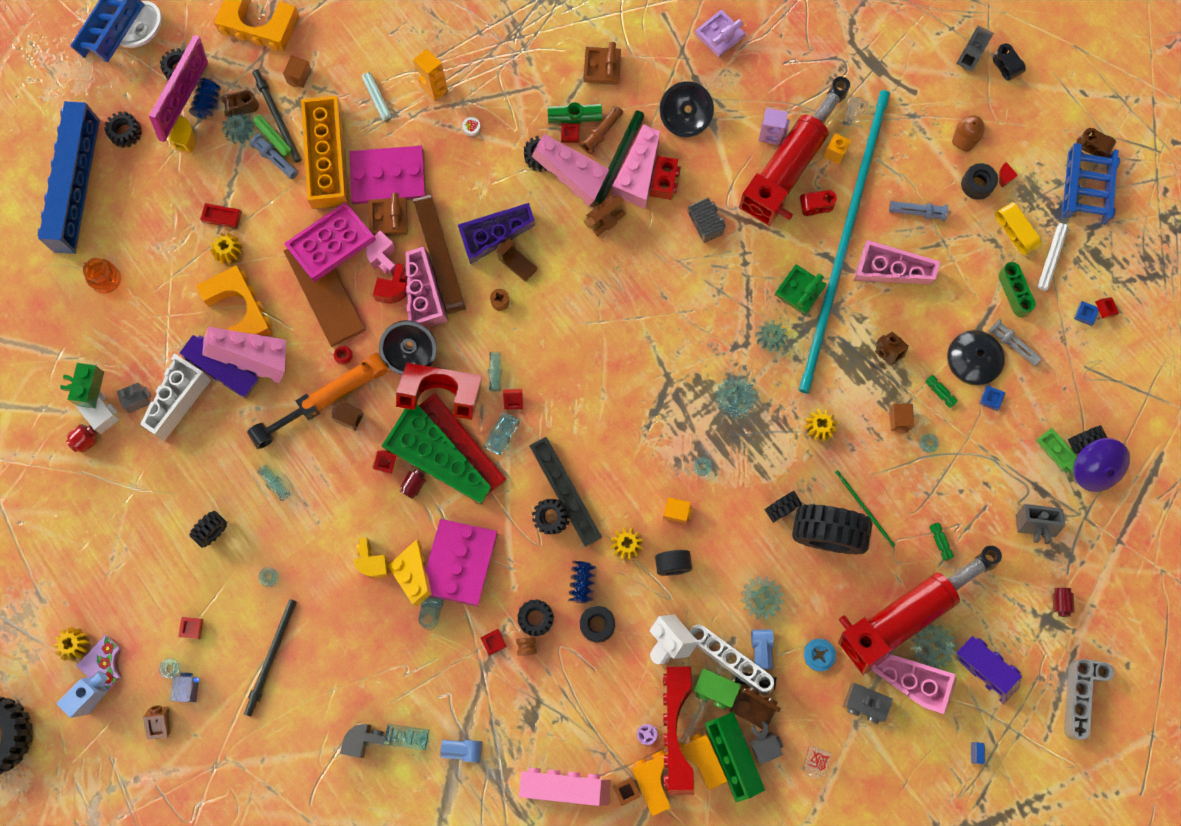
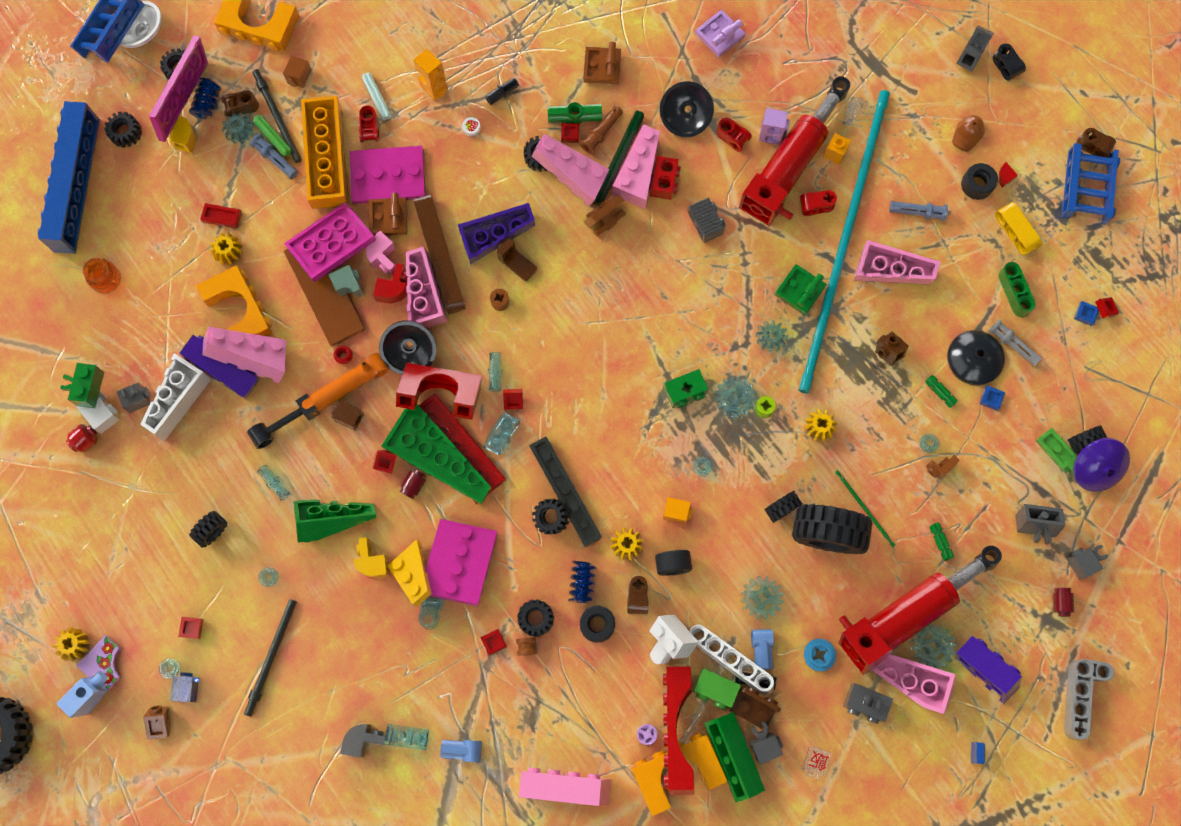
dark orange brick [613,777,640,806] -> none
dark orange brick [889,404,914,433] -> none
white axle [1038,223,1069,291] -> none
none -> green wedge [293,499,376,543]
none -> sand green brick [329,265,365,298]
none -> red piece [359,105,380,142]
none -> black axle [485,78,519,105]
none -> reddish brown piece [627,576,648,614]
none -> green brick [663,369,709,408]
none -> red piece [716,117,752,152]
none -> lime wheel [755,396,776,418]
none -> dark orange bracket [926,455,960,480]
none -> dark grey brick [1067,545,1108,580]

